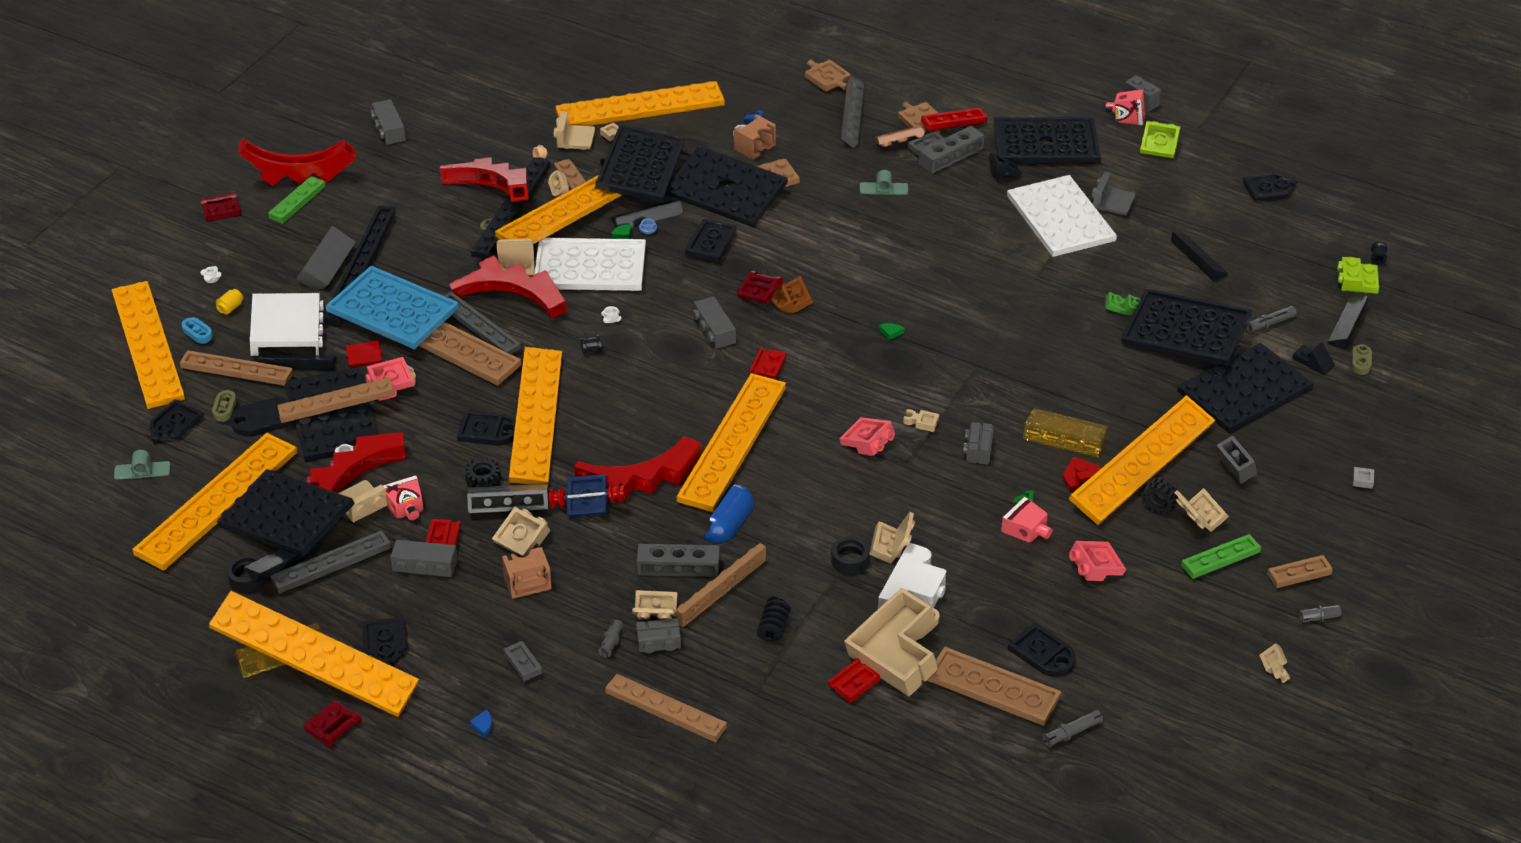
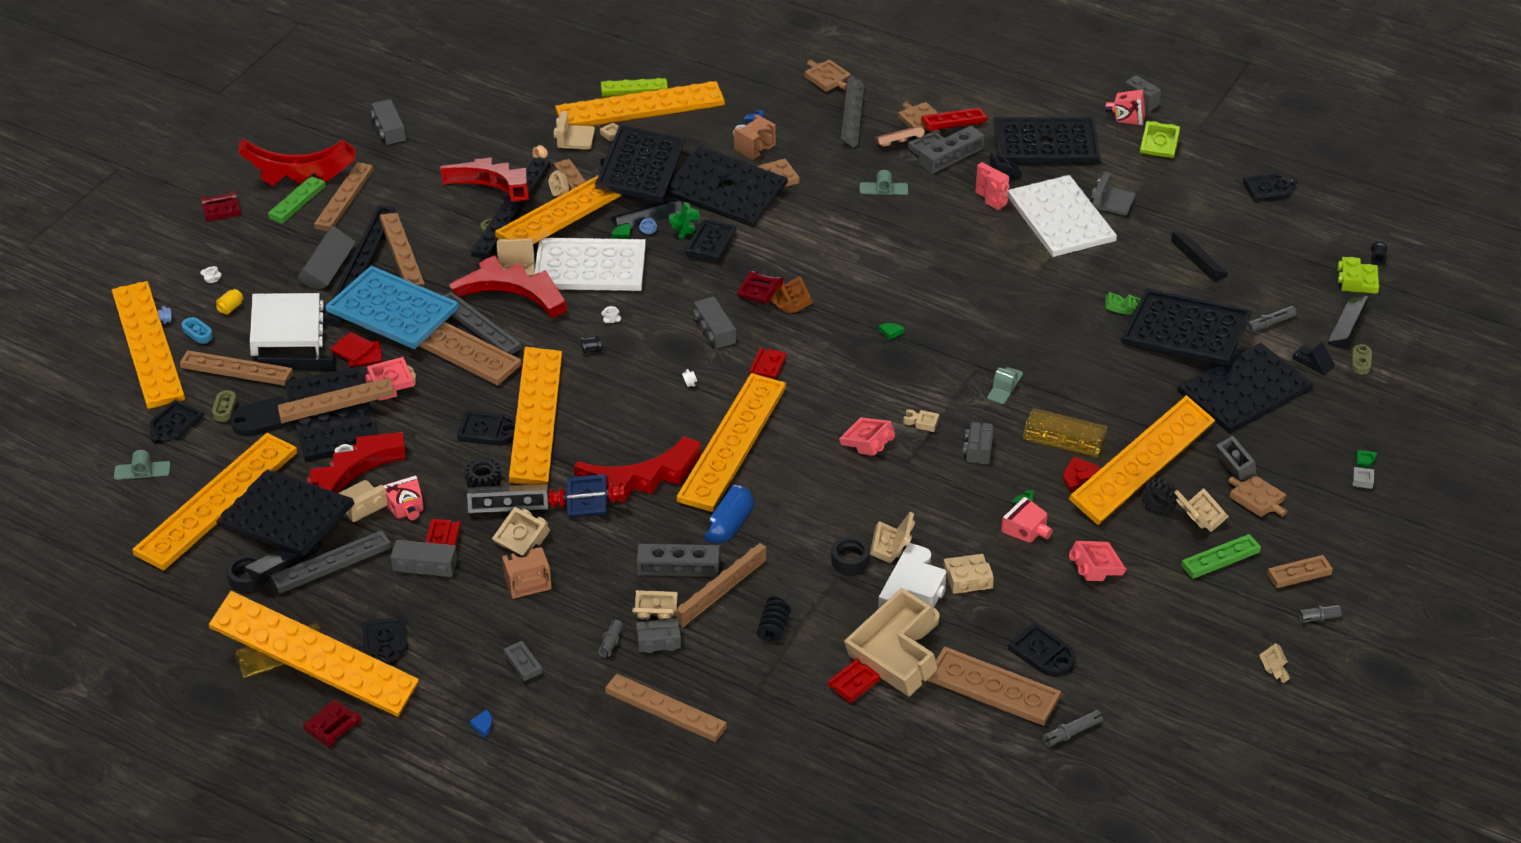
none -> medium blue plate [158,306,171,324]
none -> medium nougat plate [314,162,374,232]
none -> red piece [330,332,375,363]
none -> medium nougat plate [380,213,424,288]
none -> lime plate [601,78,667,97]
none -> green hips [668,203,700,239]
none -> white plate [682,369,697,387]
none -> tan plate [943,554,994,594]
none -> coral plate [975,162,1009,210]
none -> sand green piece [987,367,1023,404]
none -> medium nougat plate [1228,475,1287,517]
none -> green tile [1356,450,1377,468]

